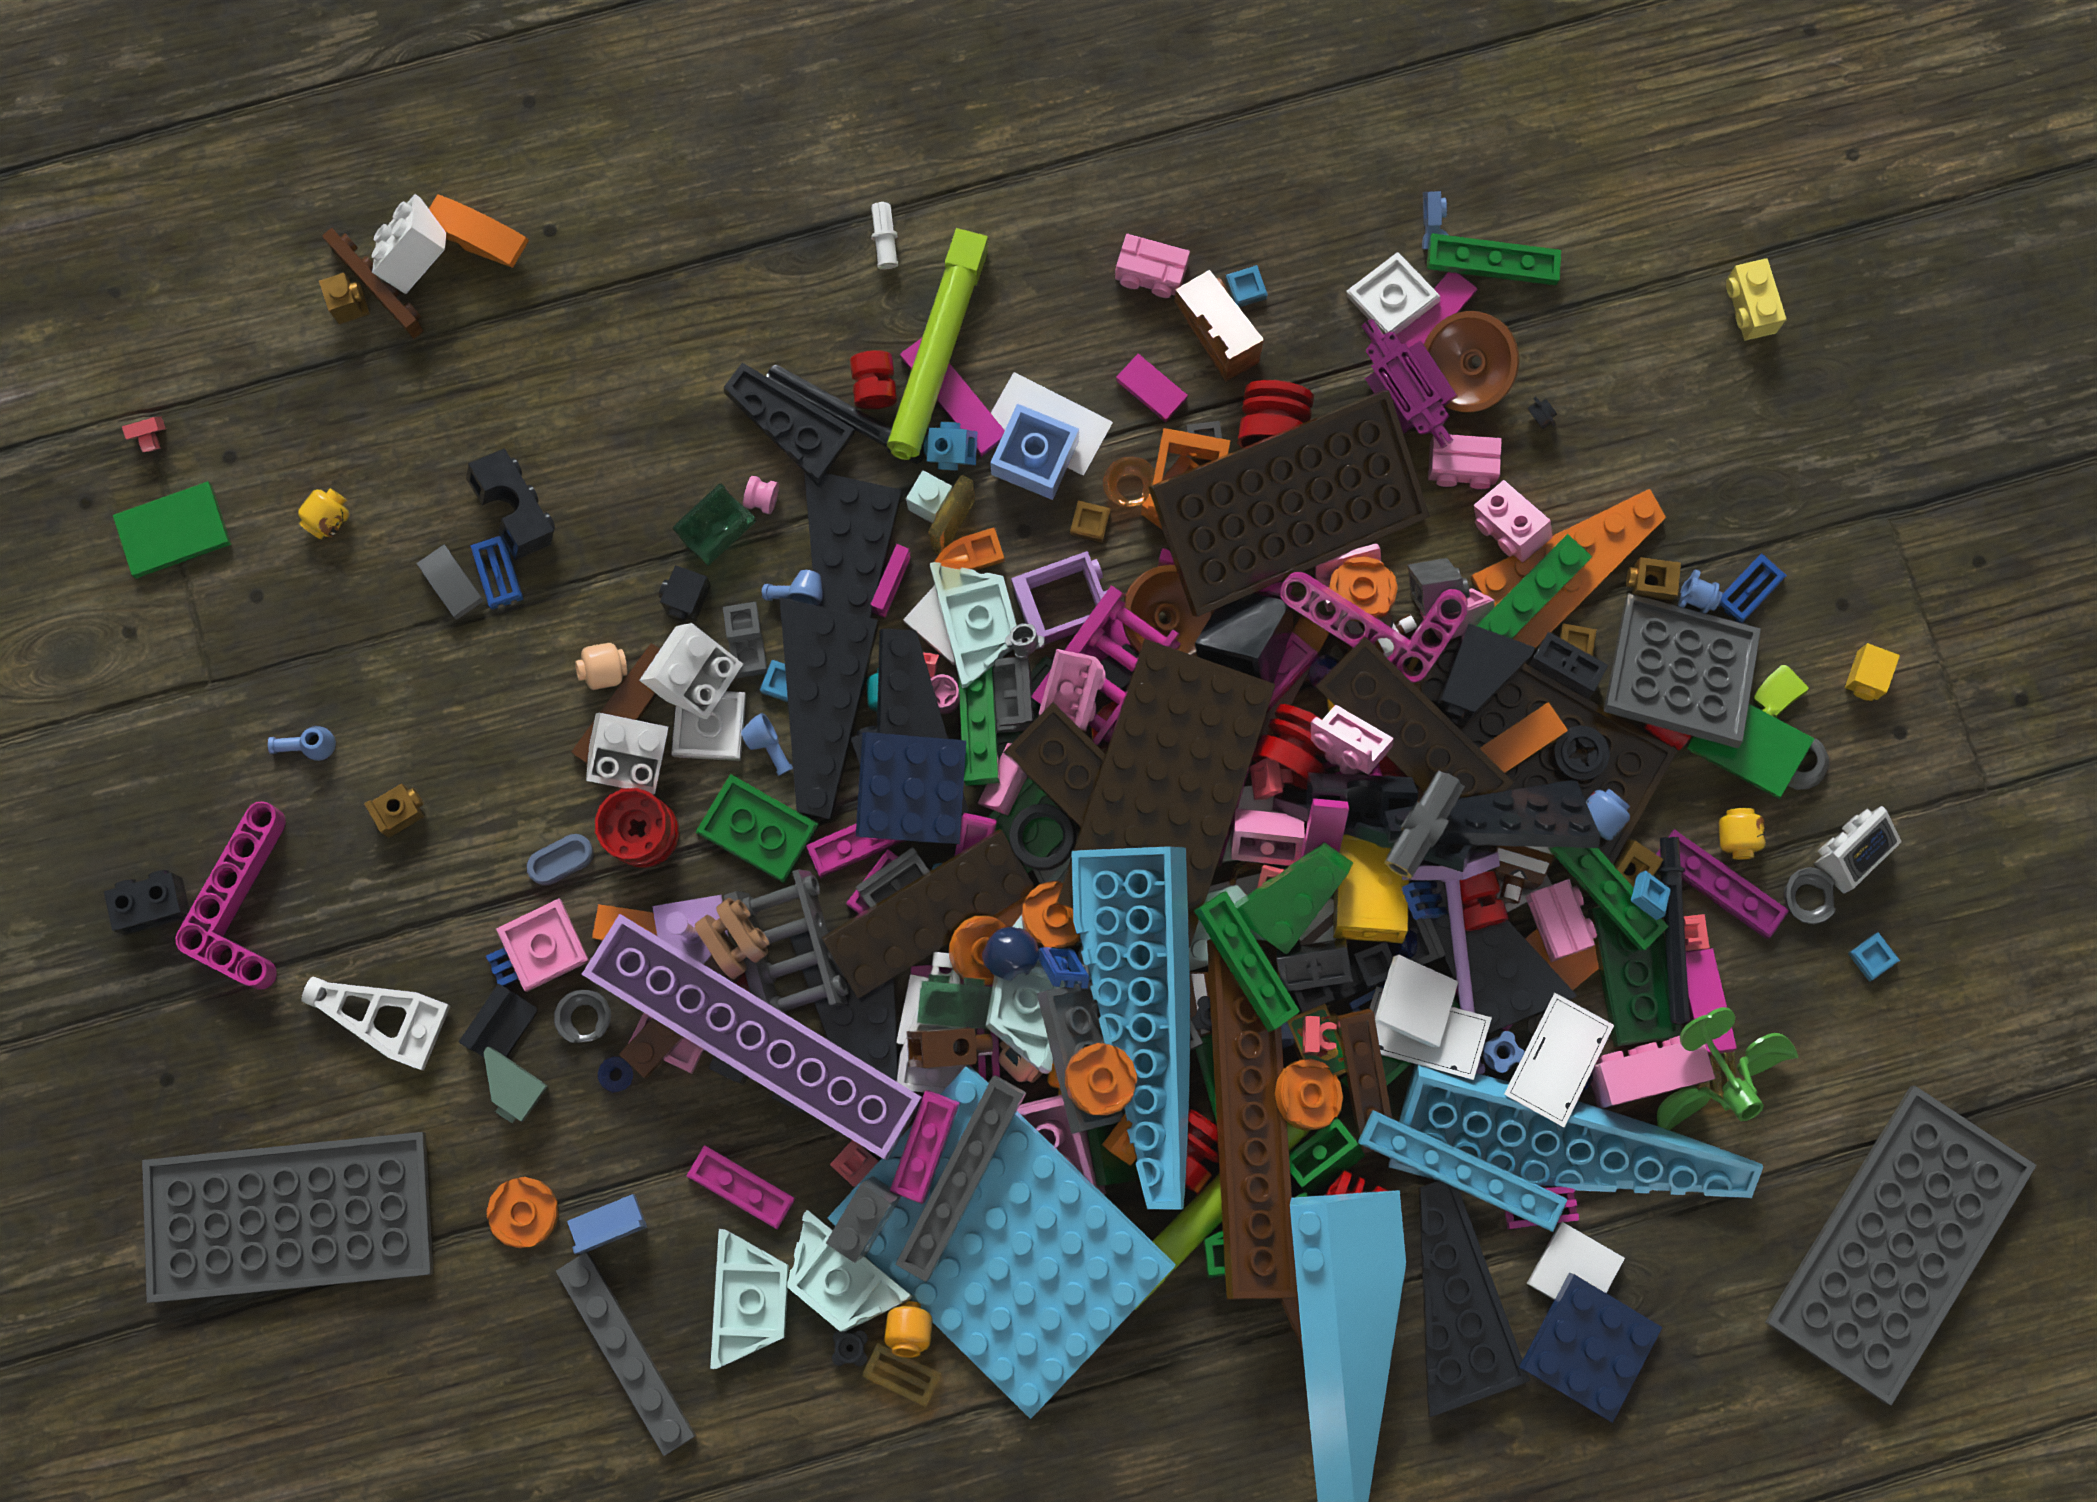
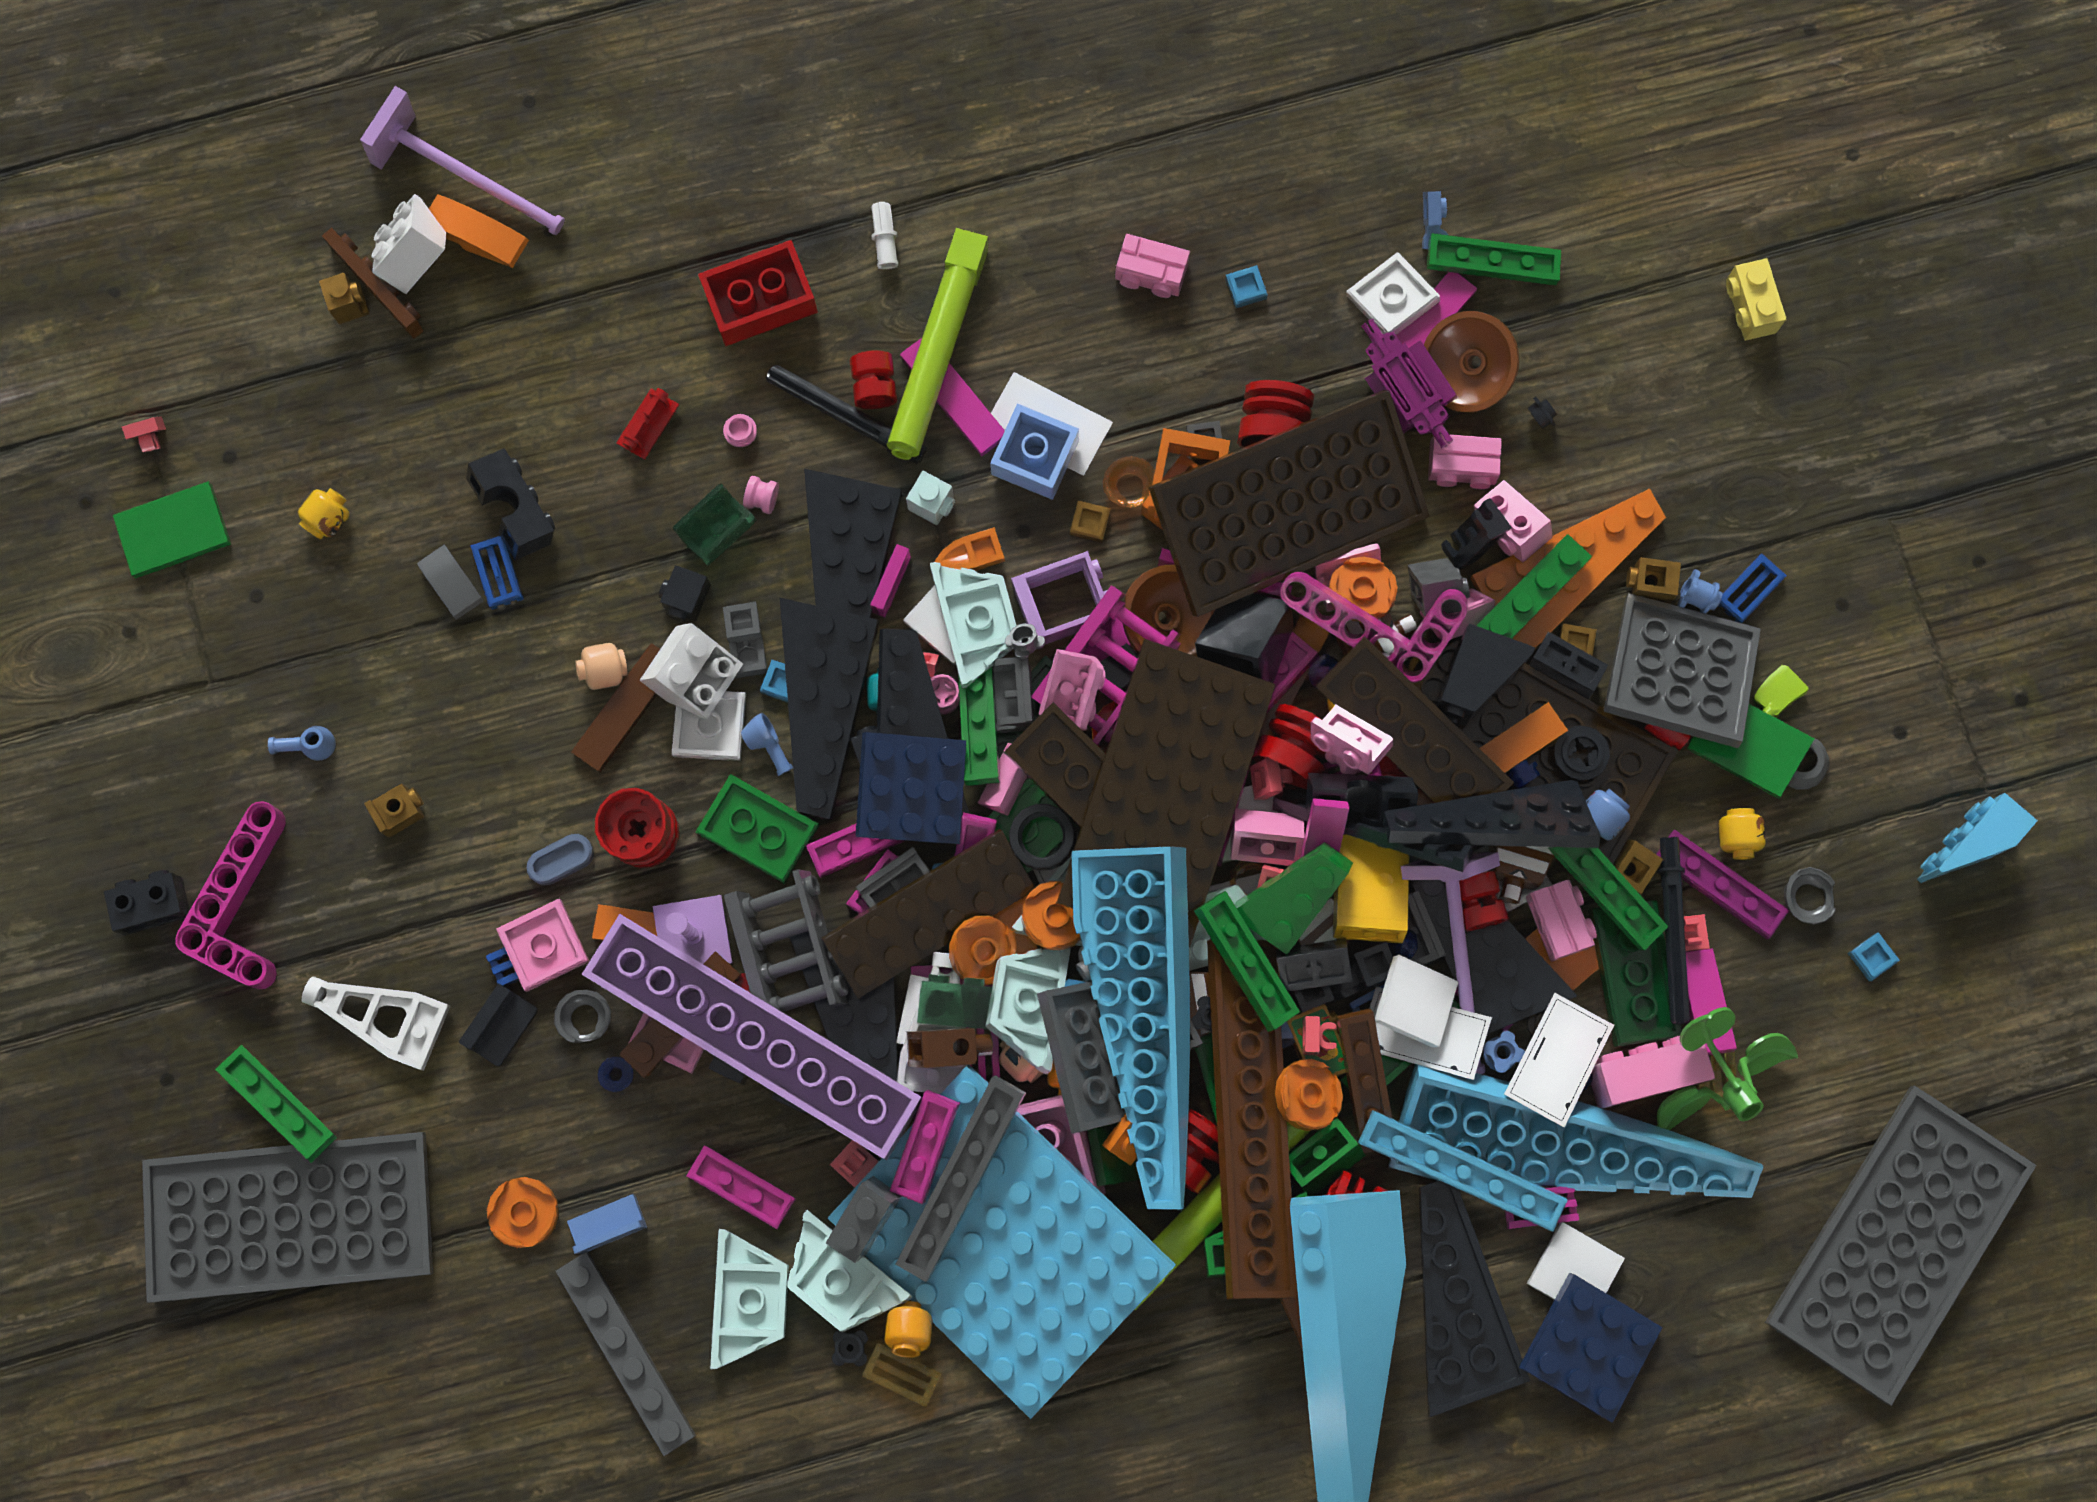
sand green slope [483,1047,548,1123] -> none
white slope [586,713,668,794] -> none
medium nougat brick [695,898,769,979] -> none
black wing [724,363,854,485] -> none
medium blue bar [762,570,823,606] -> none
dark azure brick [924,422,978,470] -> none
clear yellow tile [929,475,975,554] -> none
dark blue hair [982,927,1040,981] -> none
blue tile [1038,947,1089,988] -> none
orange tile [1065,1043,1137,1116] -> none
dark pink tile [1116,354,1188,423] -> none
wedge [1174,270,1264,382] -> none
dark grey piece [1384,771,1465,879] -> none
blue tile [1402,881,1448,920] -> none
dark azure tile [1631,870,1671,920] -> none
white slope [1814,806,1902,894] -> none
yellow brick [1845,643,1900,701] -> none
none -> green plate [215,1045,337,1163]
none -> lavender tile [360,86,565,235]
none -> red hinge [616,388,679,460]
none -> red brick [698,240,818,347]
none -> bright pink plate [723,414,757,447]
none -> black hinge [1441,498,1512,571]
none -> clear blue plate [1509,759,1540,789]
none -> medium azure slope [1917,793,2038,883]

